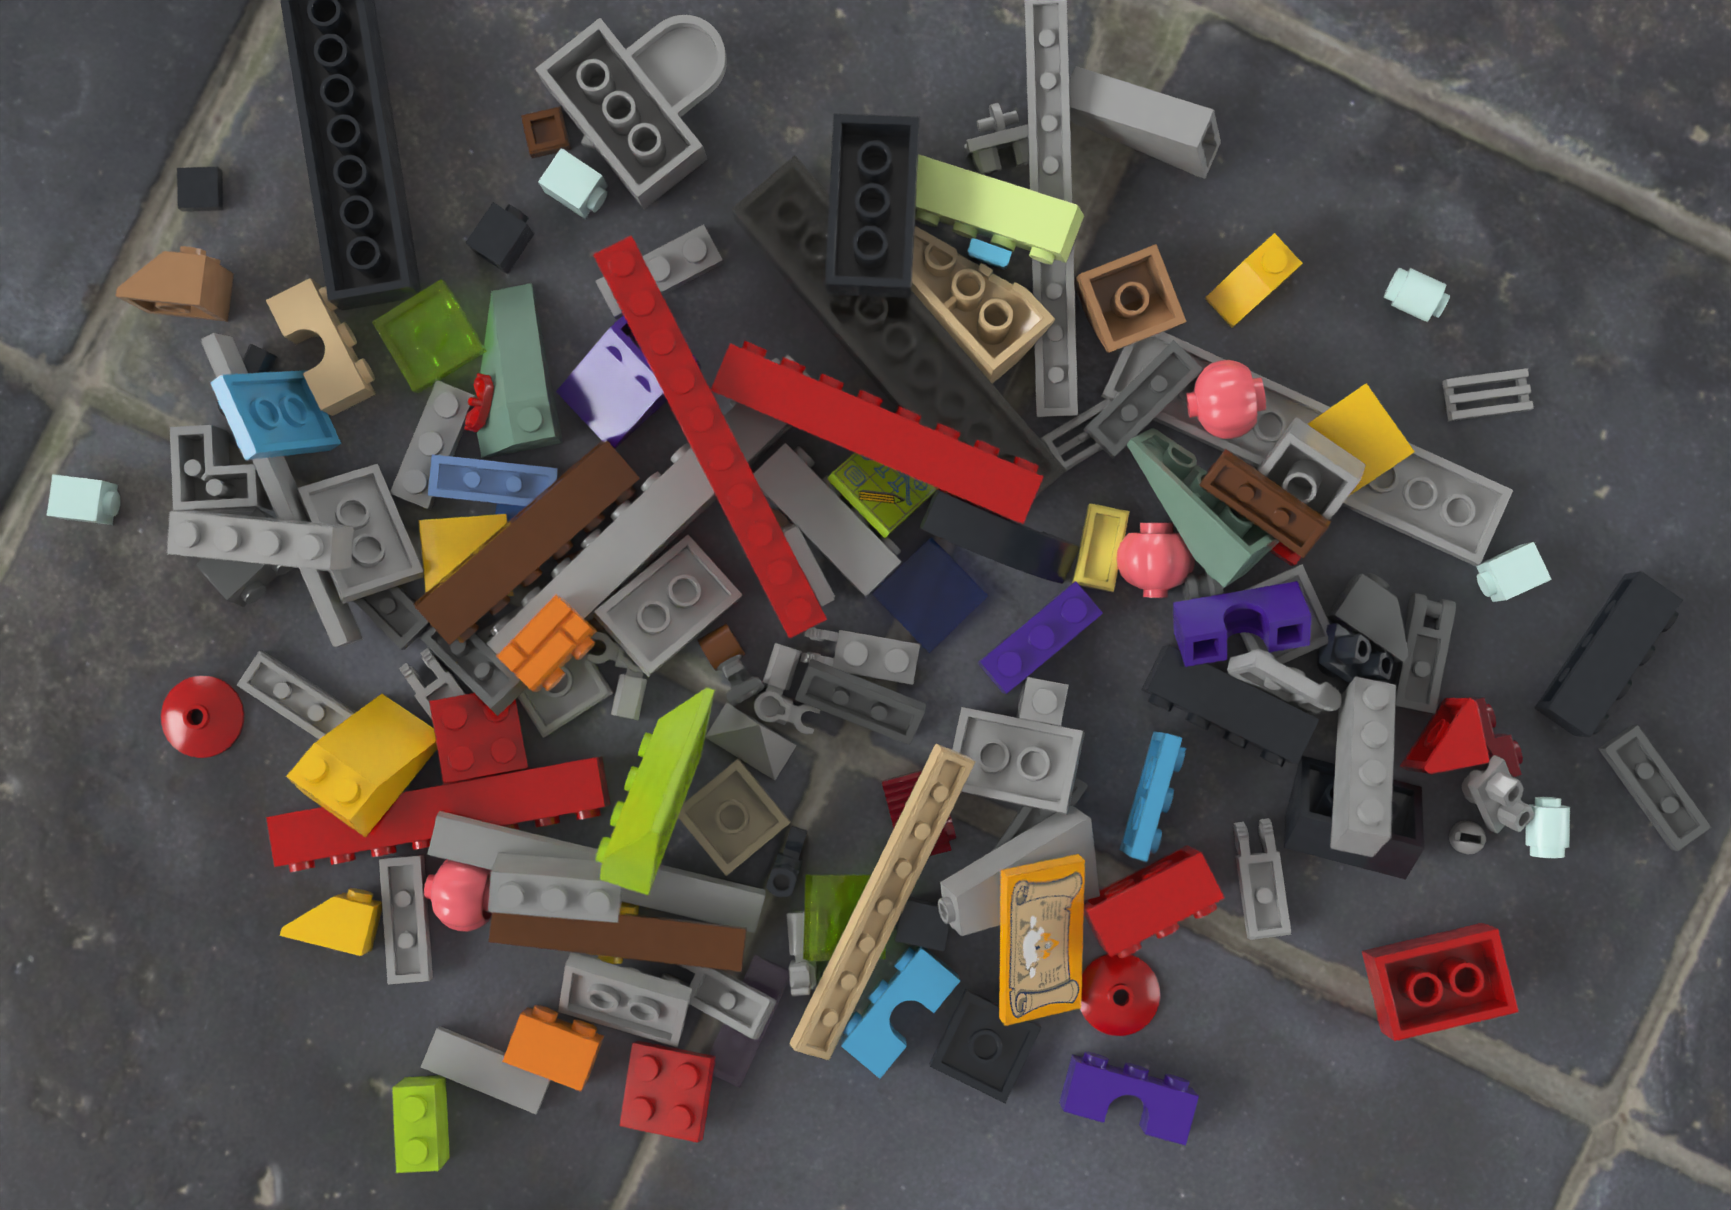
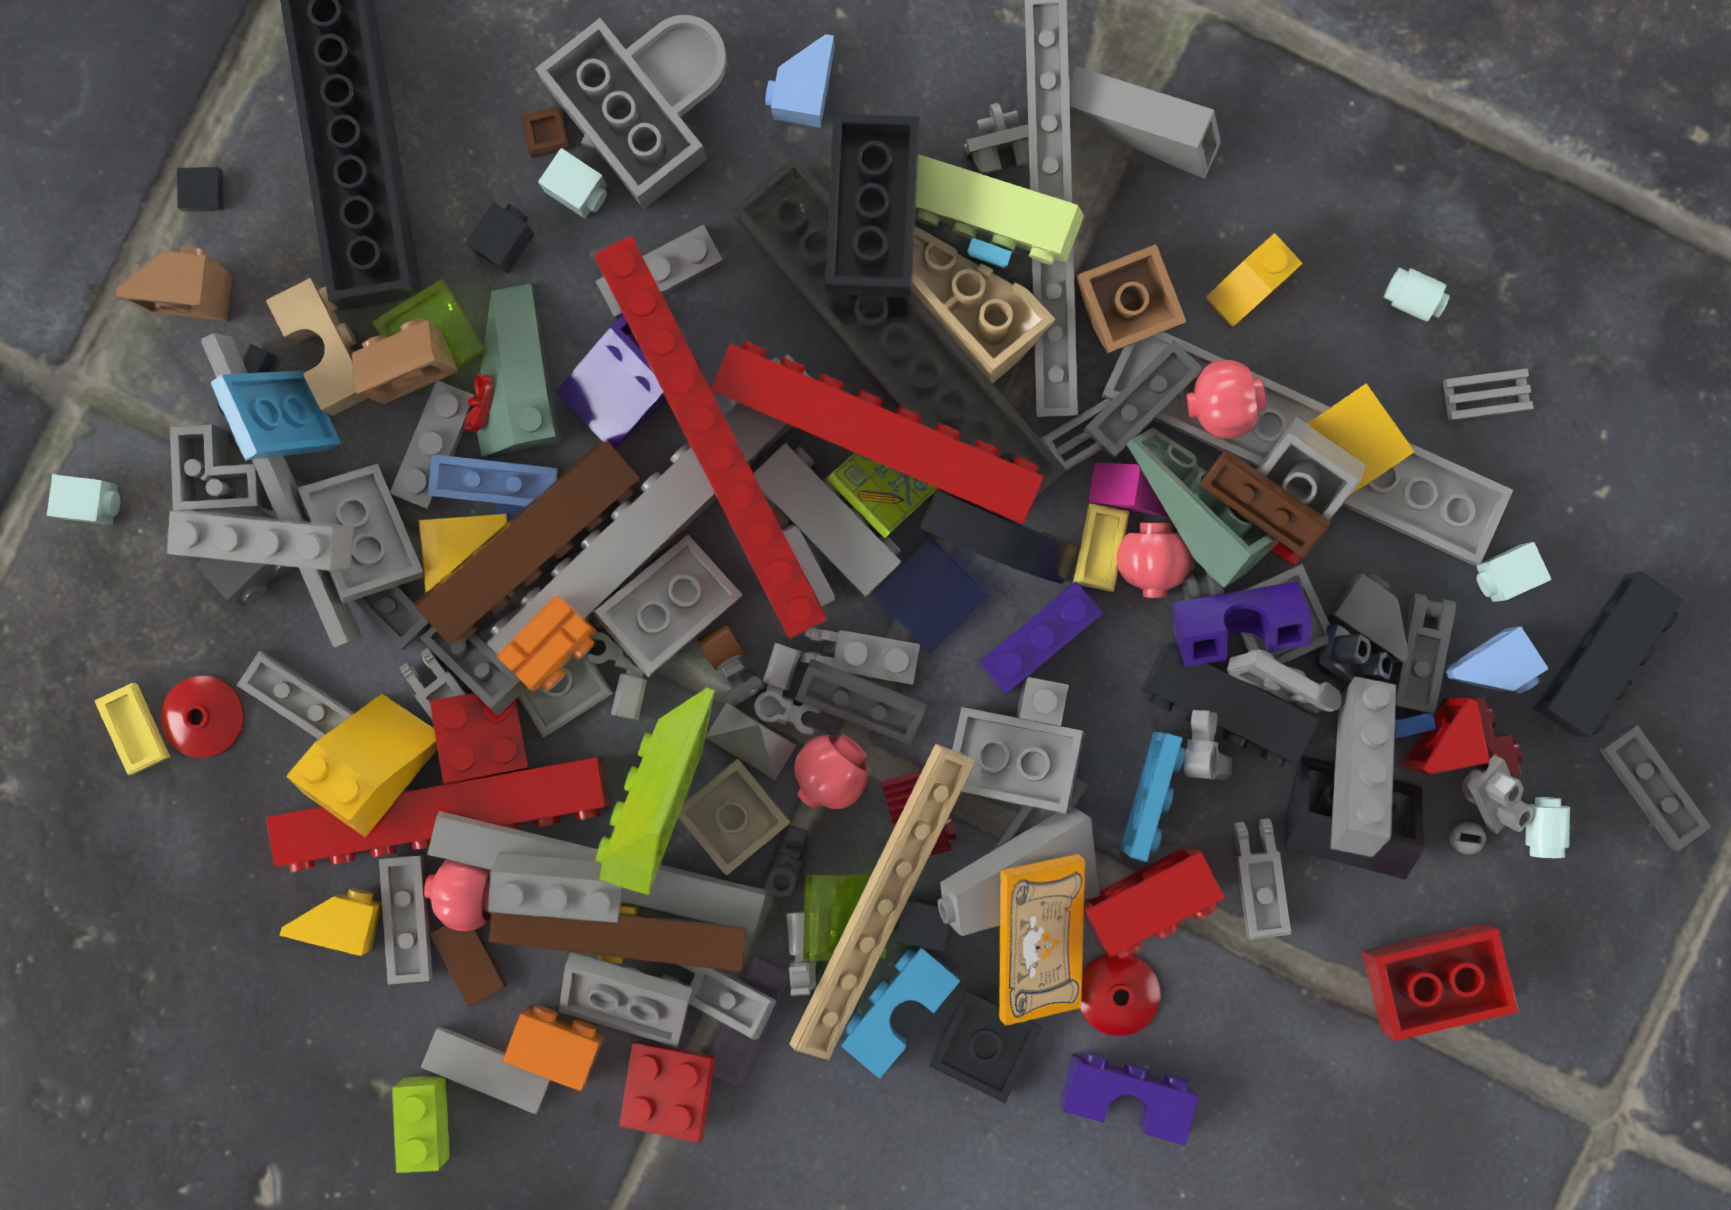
none -> light yellow tile [95,683,171,775]
none -> medium nougat slope [352,318,459,404]
none -> reddish brown tile [429,925,507,1007]
none -> light blue slope [765,34,834,128]
none -> coral plant [794,734,869,809]
none -> dark pink slope [1087,463,1169,517]
none -> light grey bar [1184,710,1233,781]
none -> blue tile [1394,713,1436,739]
none -> light blue slope [1442,626,1549,694]

